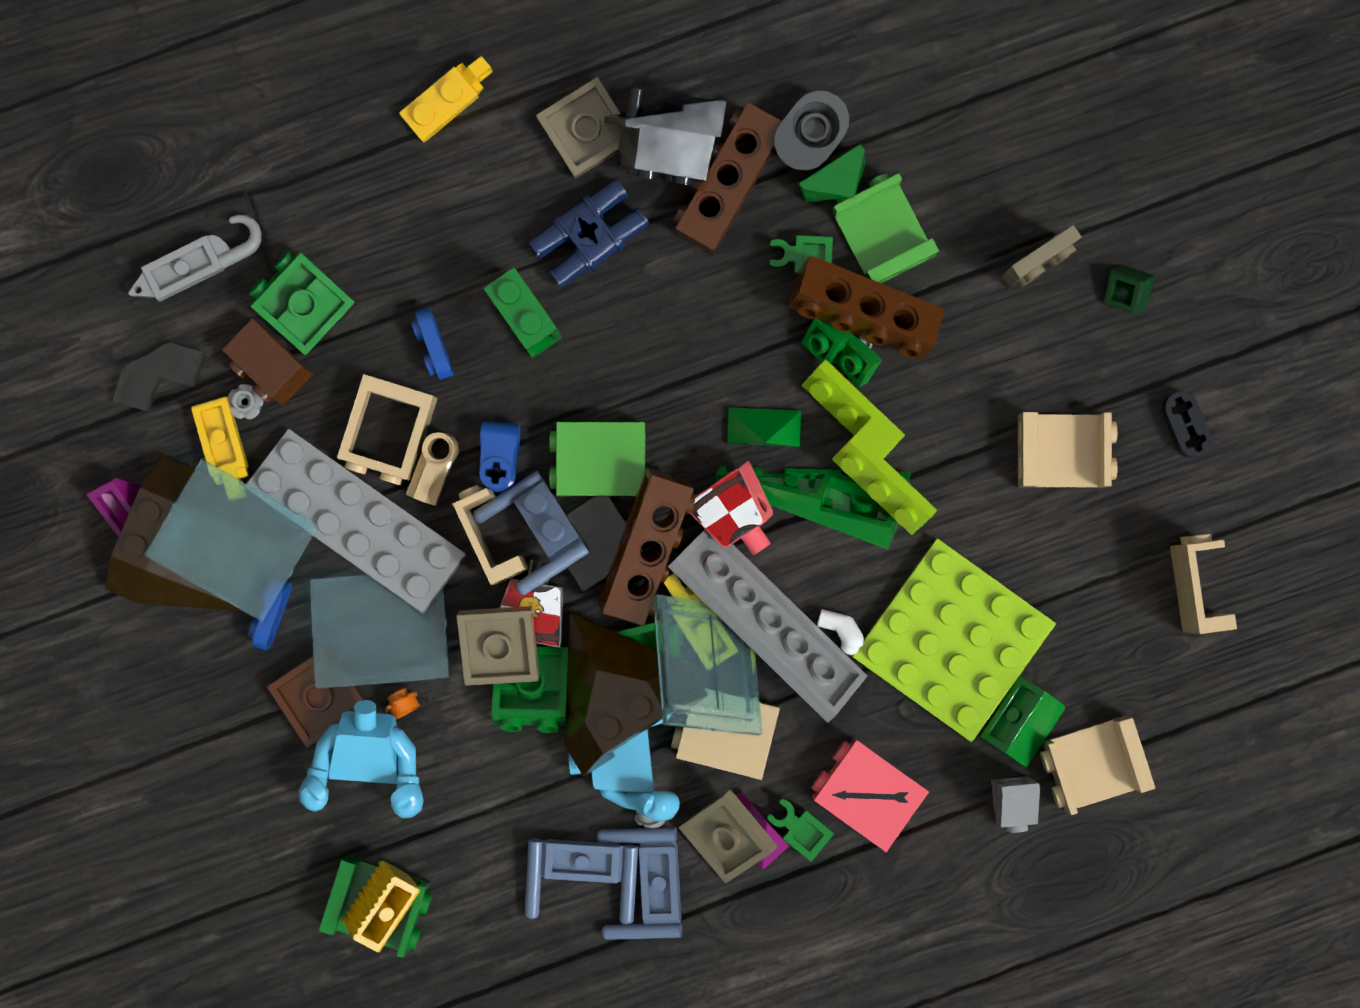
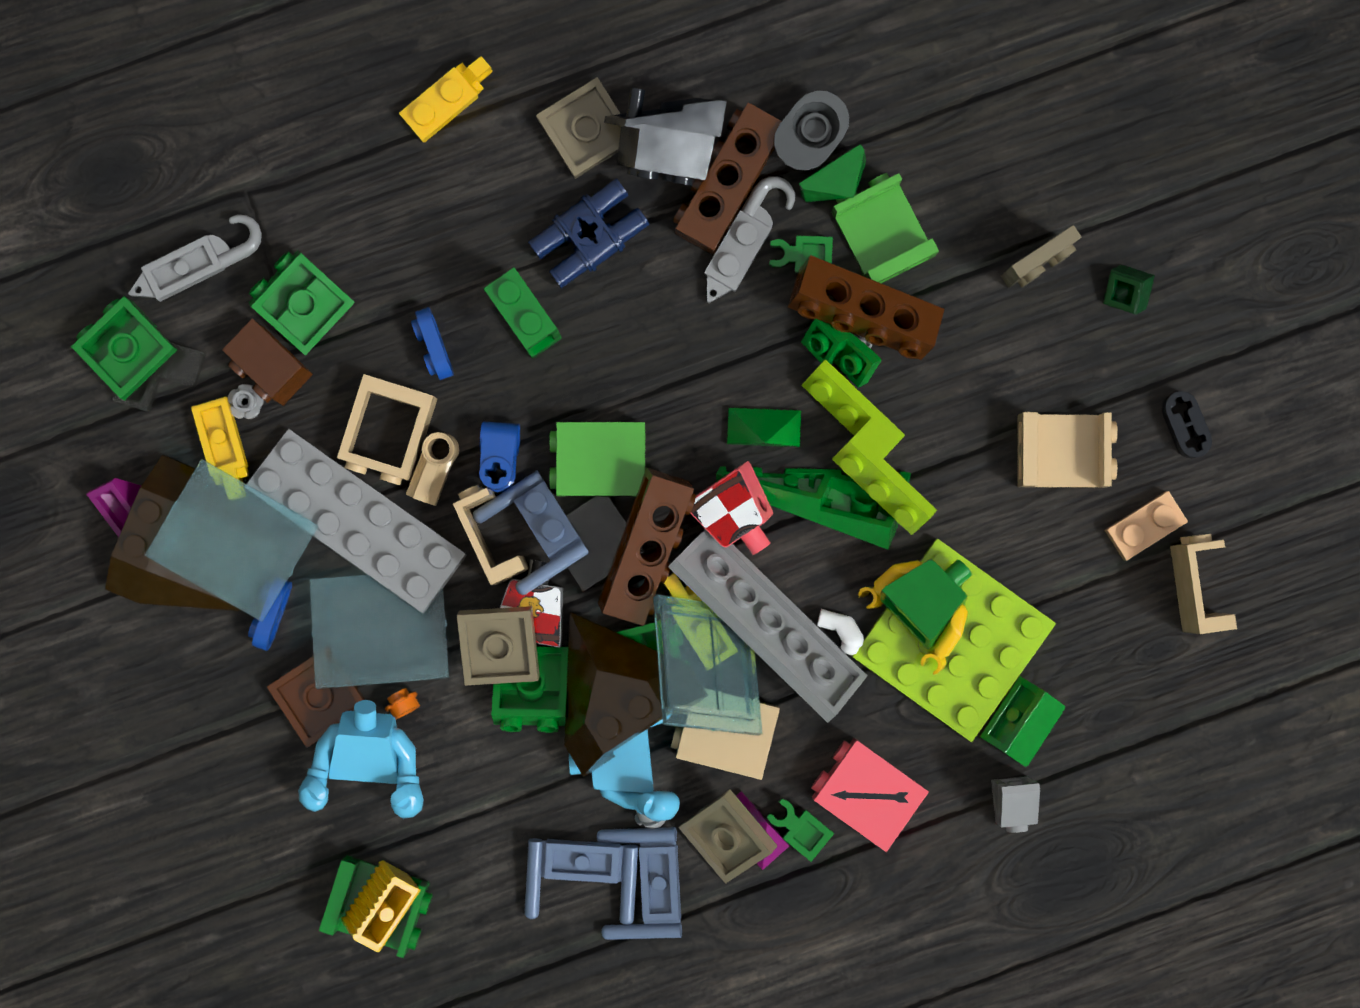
tan panel [1040,715,1156,815] -> none
none -> green plate [71,296,177,401]
none -> light grey plate [704,176,795,303]
none -> green torso [858,559,972,675]
none -> light nougat plate [1105,491,1188,561]

